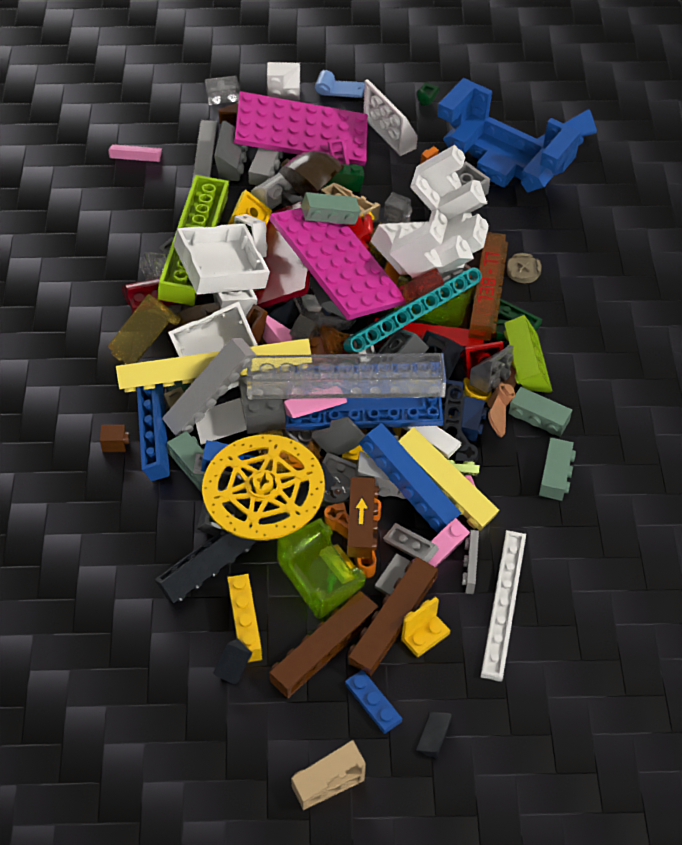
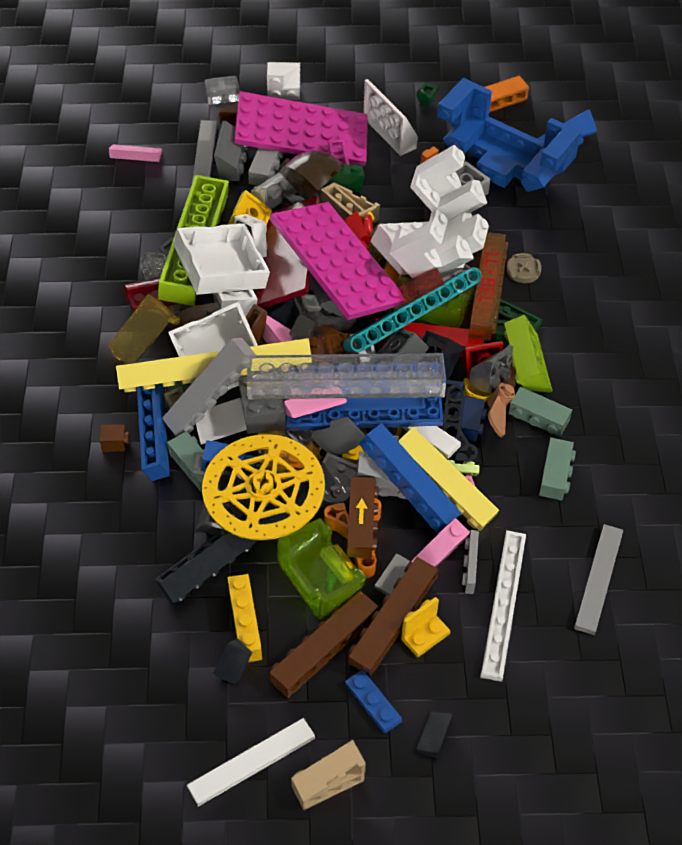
sand green brick [301,192,361,225] -> none
medium blue door [315,70,365,97] -> none
light grey plate [383,523,439,563] -> none
clear brick [384,192,412,224] -> none
none -> white tile [187,718,315,807]
none -> orange brick [485,76,529,112]
none -> light grey tile [574,524,623,635]

